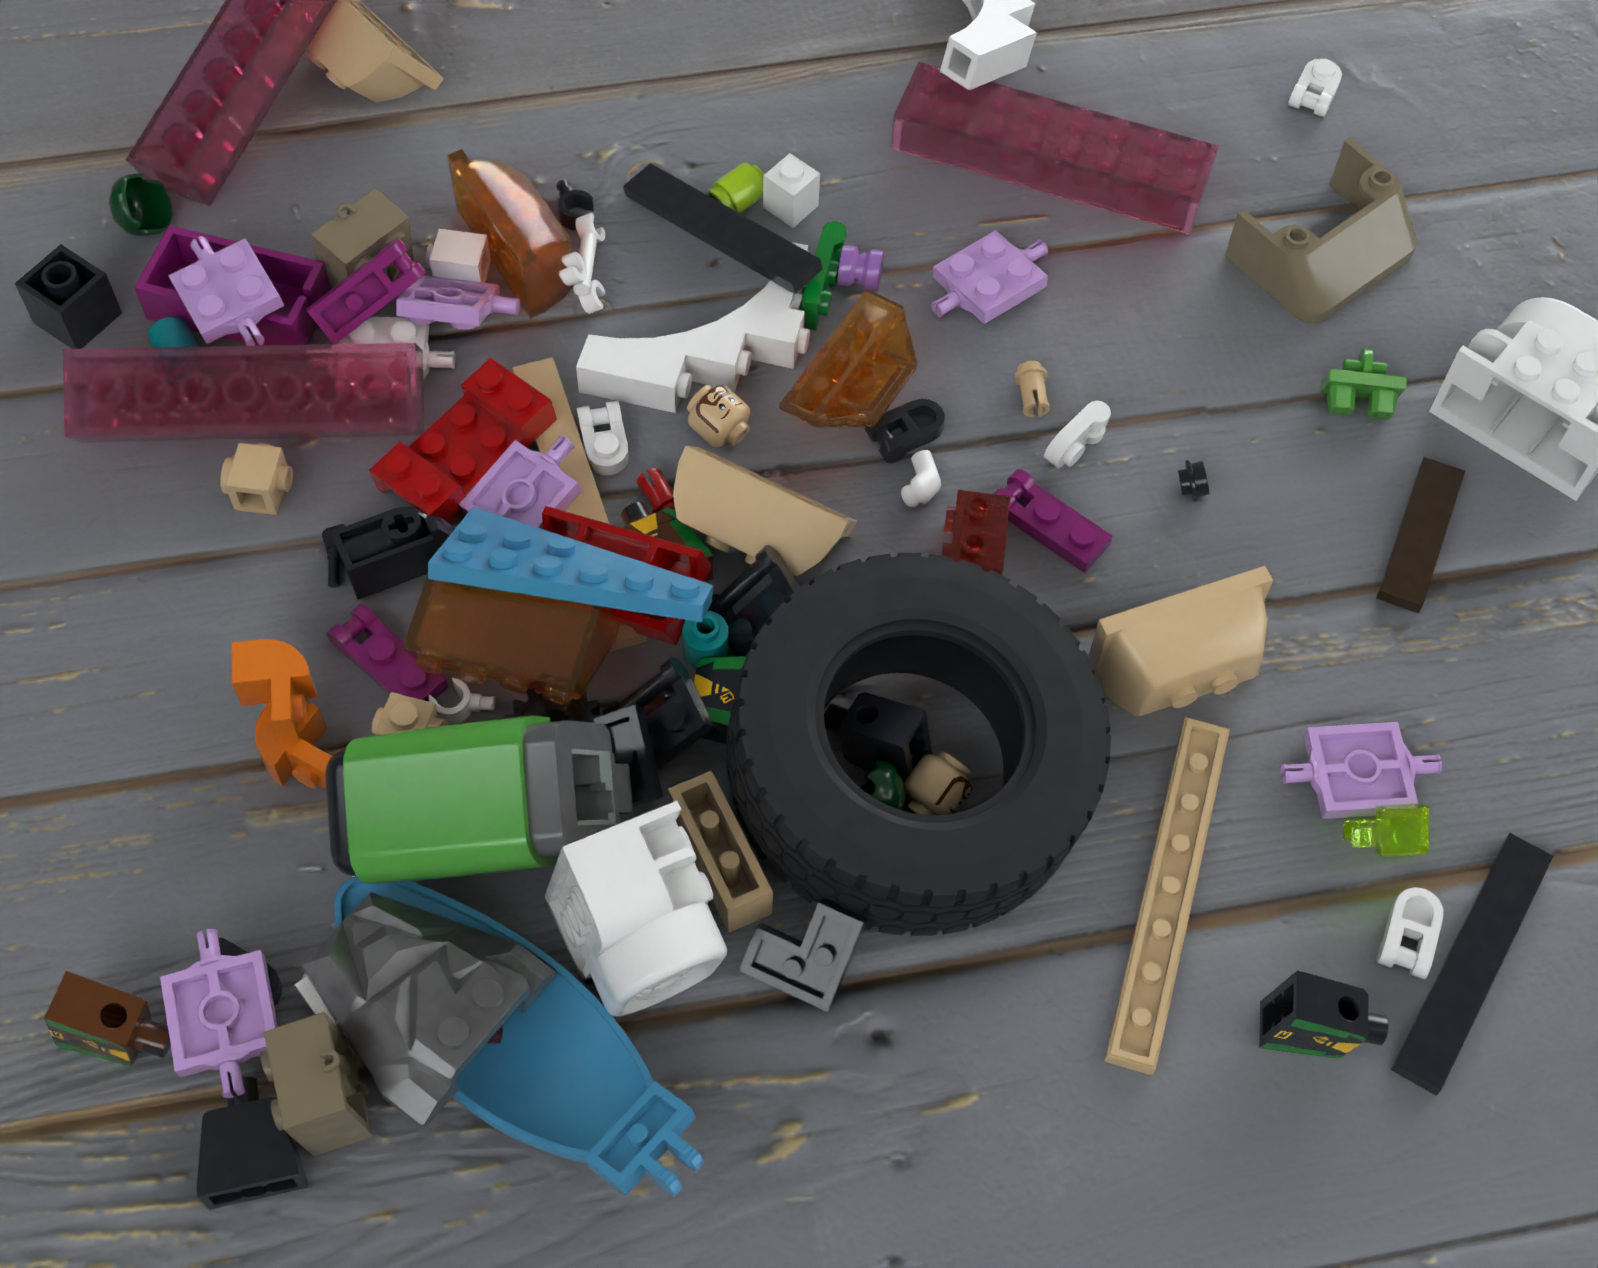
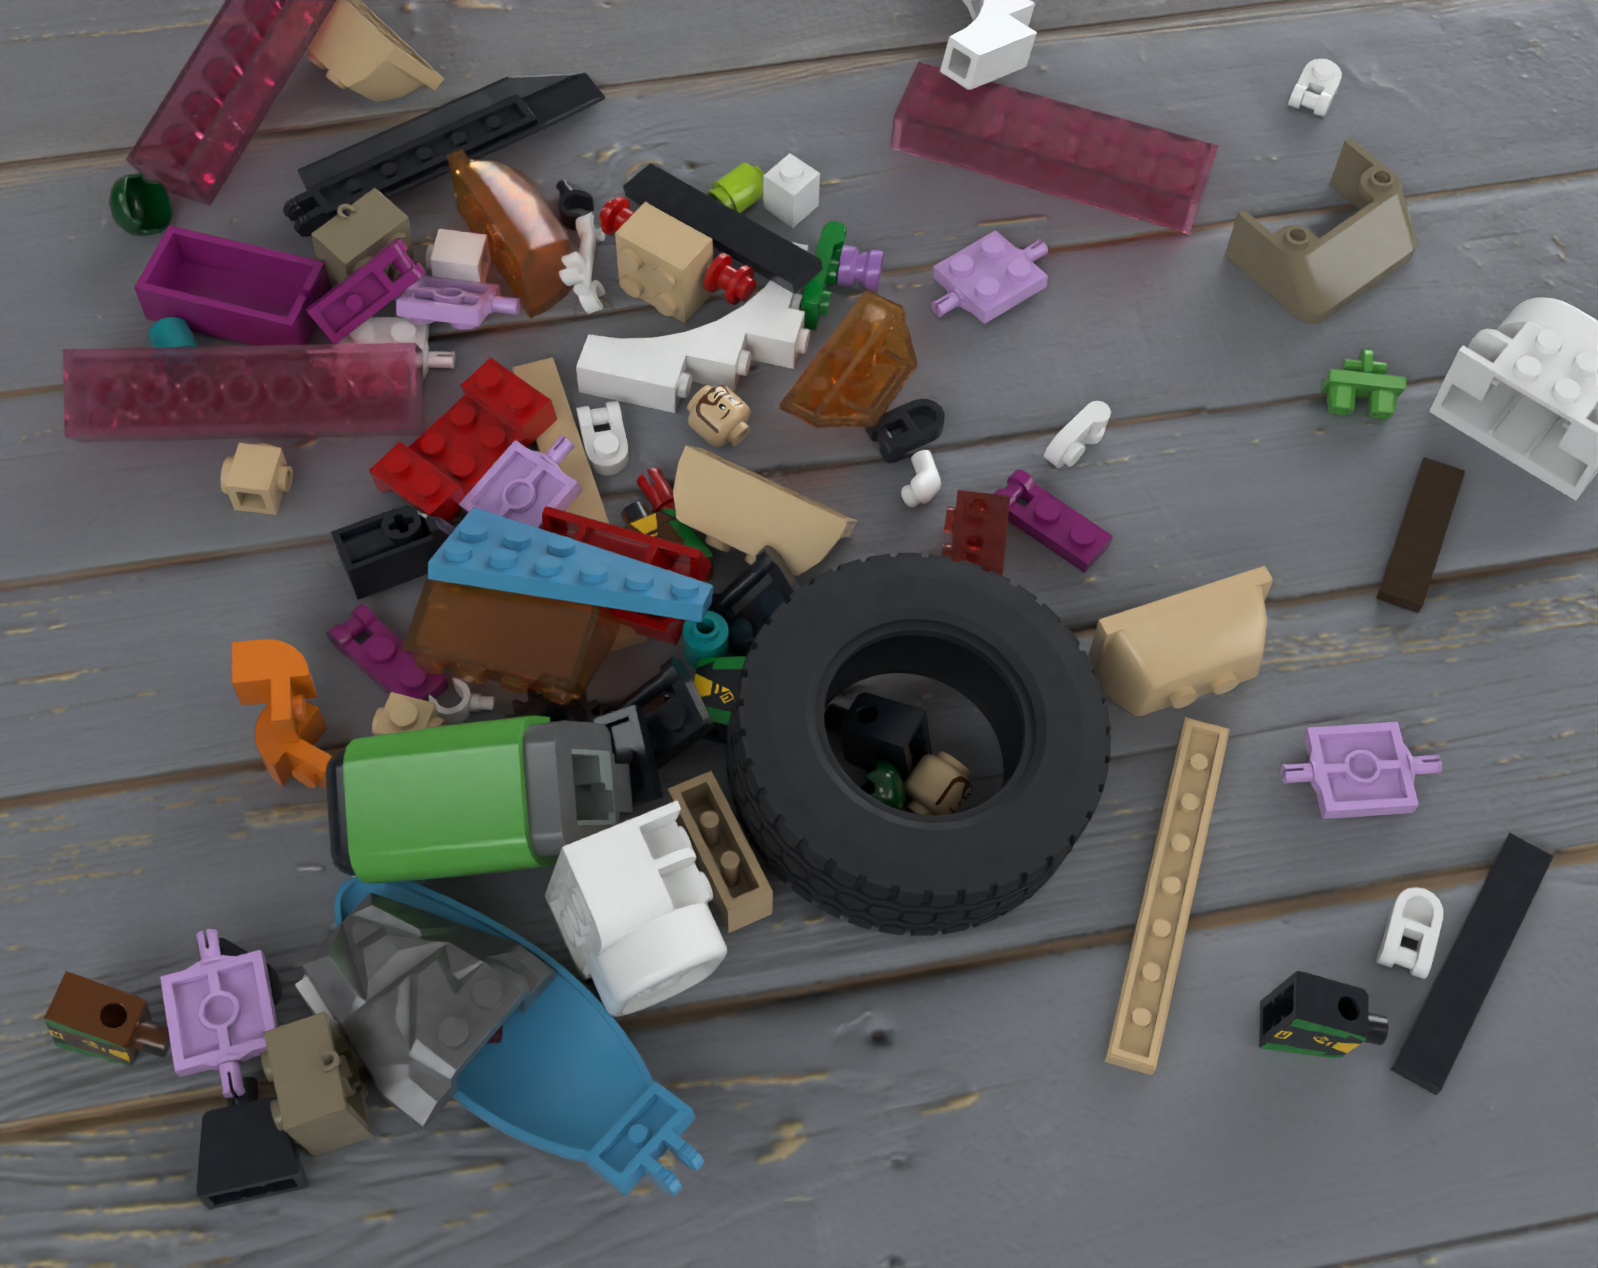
black head [15,244,122,353] -> none
lavender plate [169,236,284,349] -> none
black hand [322,524,345,588] -> none
plate [739,899,867,1012] -> none
tan pin [1014,361,1050,417] -> none
black plate [1178,460,1210,502] -> none
clear neon green plate [1343,803,1429,856] -> none
none -> black hinge [283,72,605,238]
none -> tan brick [599,196,756,324]

